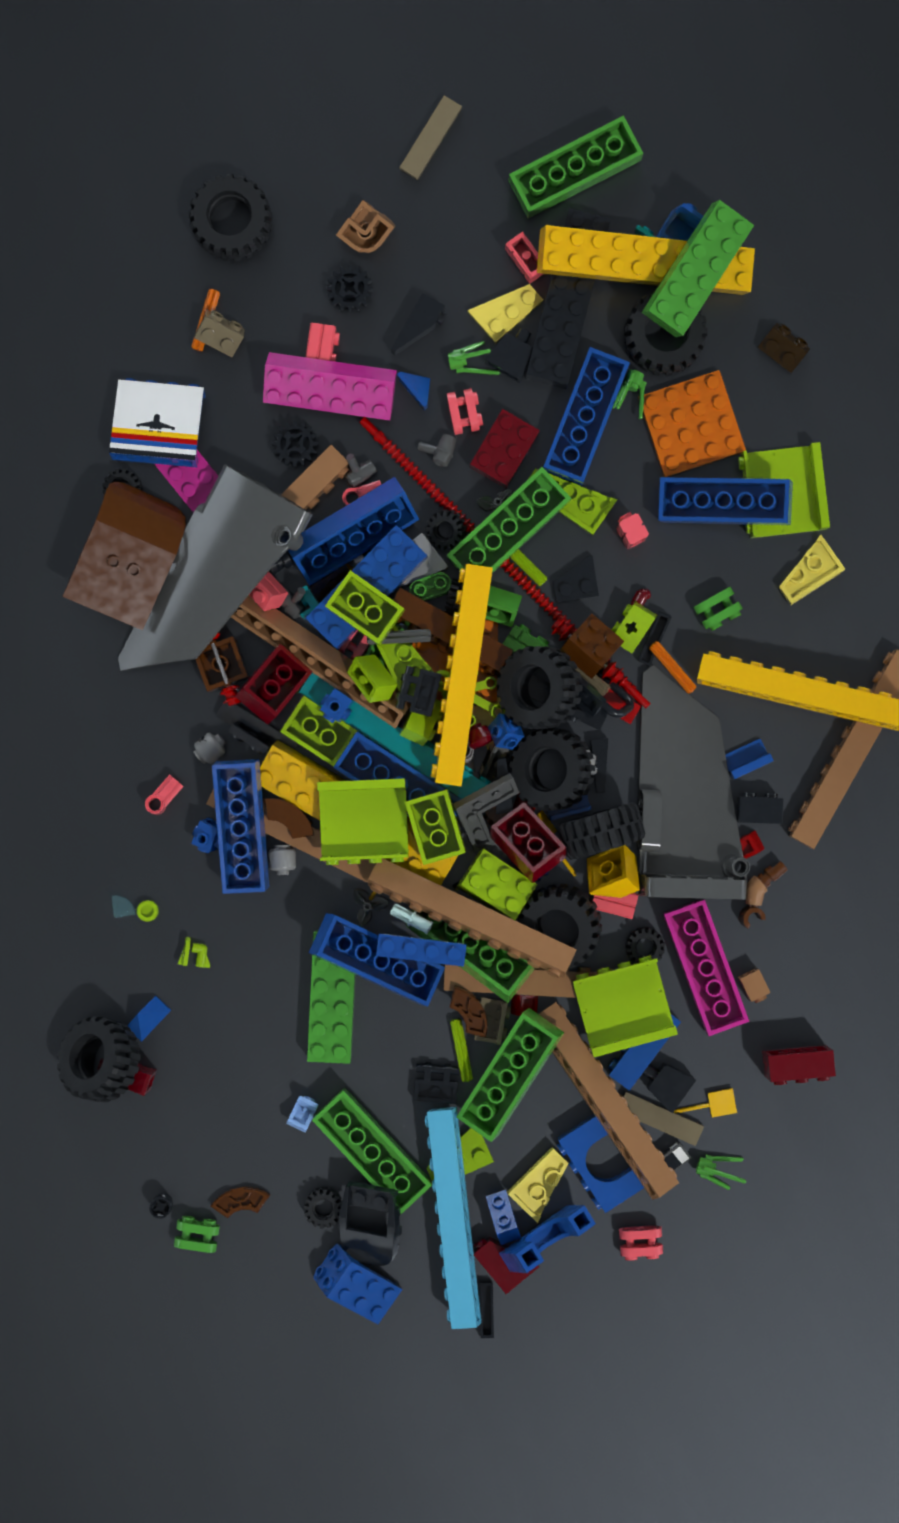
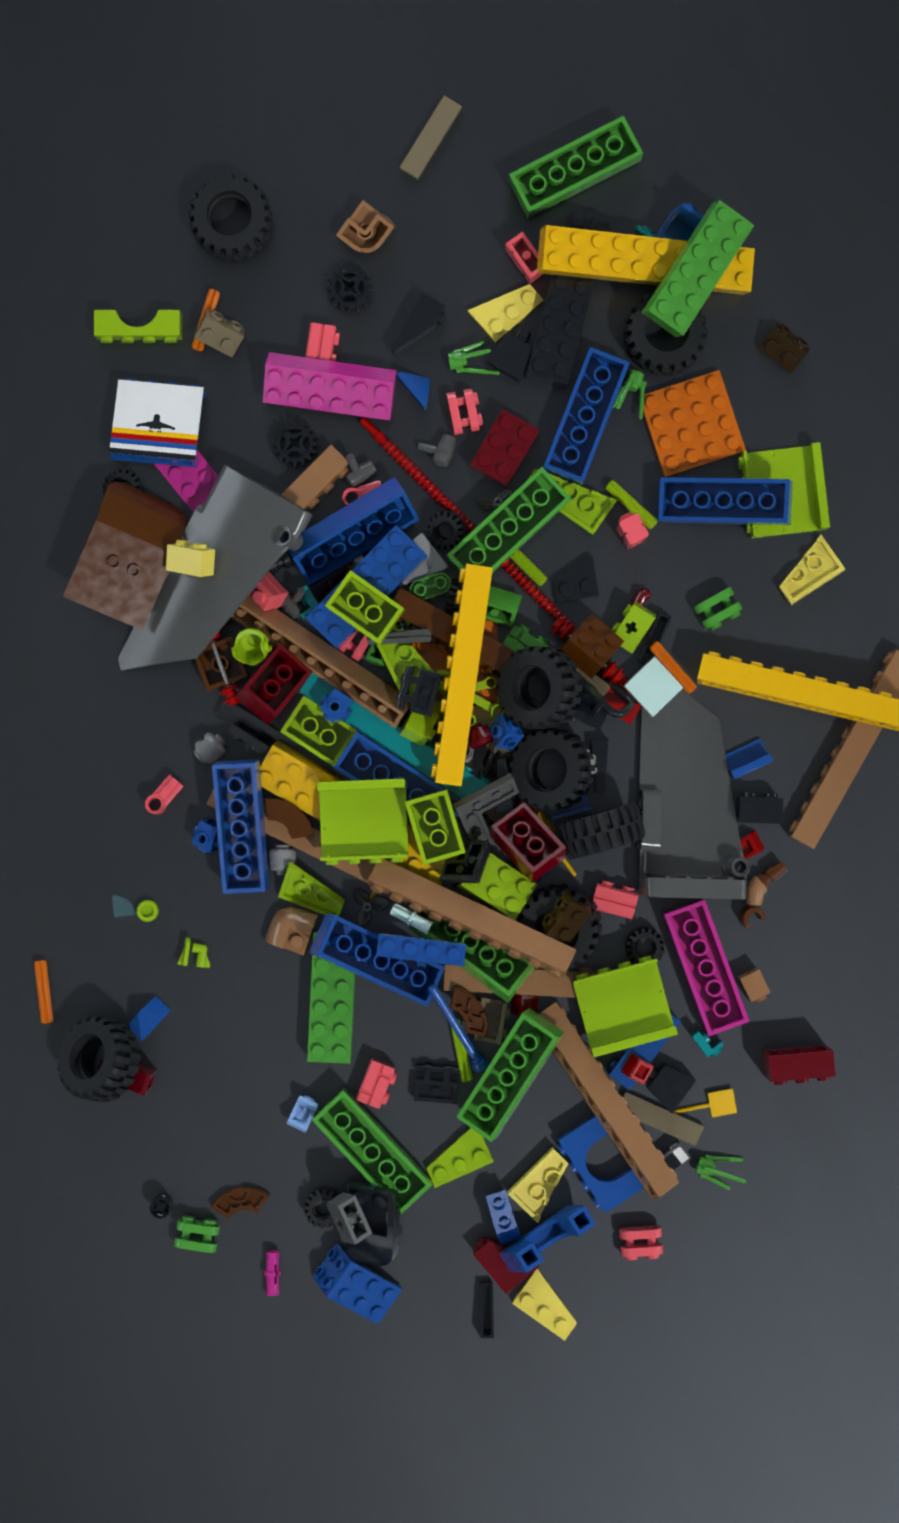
lime brick [347,654,398,703] -> none
medium azure brick [425,1107,482,1329] -> none
yellow slope [587,845,640,898] -> none
none -> orange axle [34,960,53,1024]
none -> lime arch [94,310,182,343]
none -> light yellow brick [166,540,215,577]
none -> lime cap [231,627,272,666]
none -> medium nougat brick [264,906,319,955]
none -> dark pink pin [264,1250,281,1296]
none -> lime wing [278,862,345,916]
none -> dark grey brick [326,1192,372,1245]
none -> coral brick [356,1058,398,1109]
none -> blue piece [428,984,489,1073]
none -> black brick [439,841,492,883]
none -> light yellow wing [512,1269,577,1341]
none -> dark brown bracket [542,891,592,945]
none -> lime axle [605,480,658,529]
none -> red slope [621,1054,654,1085]
none -> light aqua tile [623,656,683,717]
none -> teal bracket [690,1030,725,1057]

